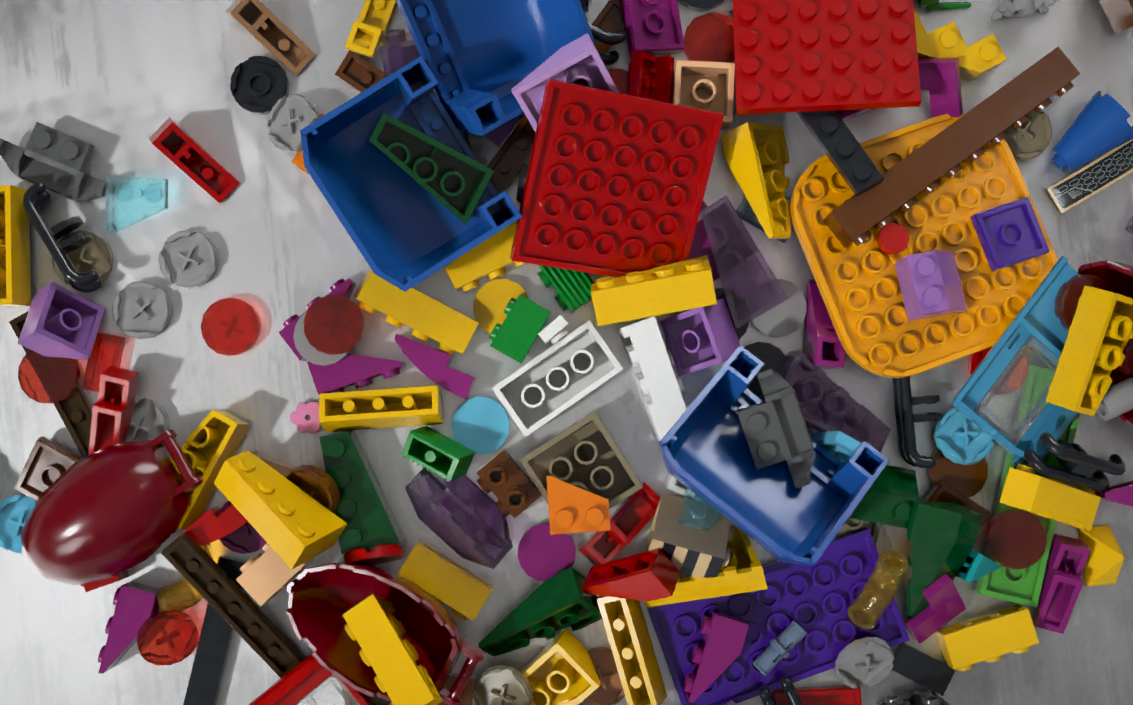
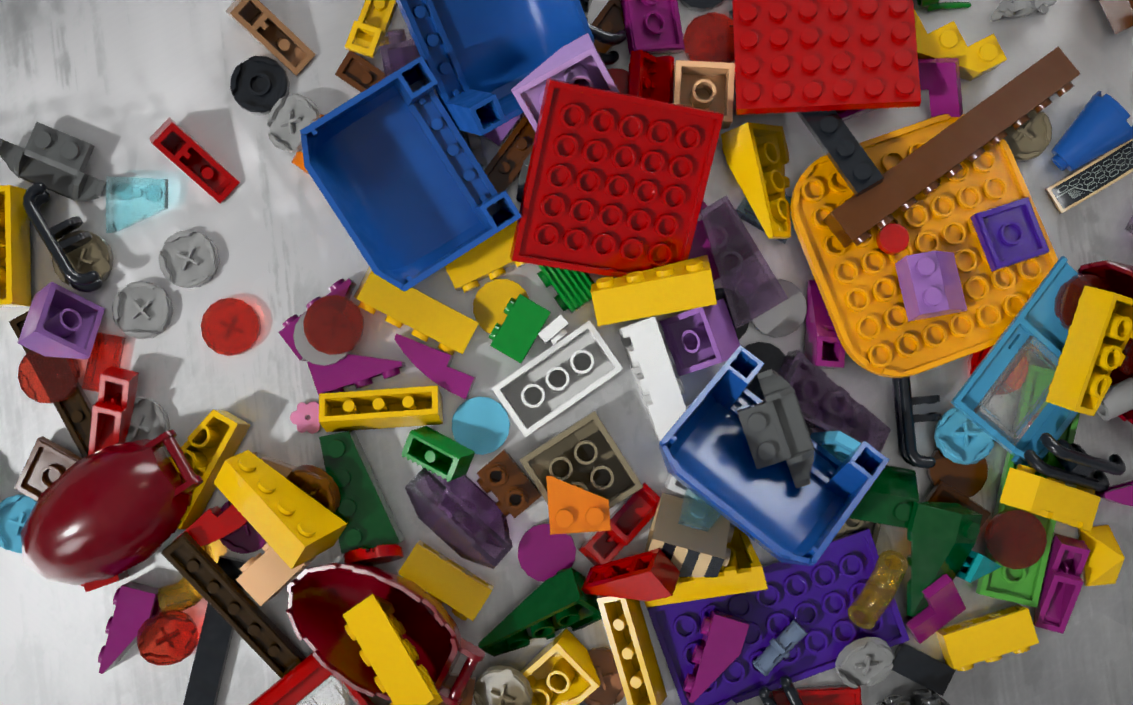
dark green wedge [369,111,494,225] -> none

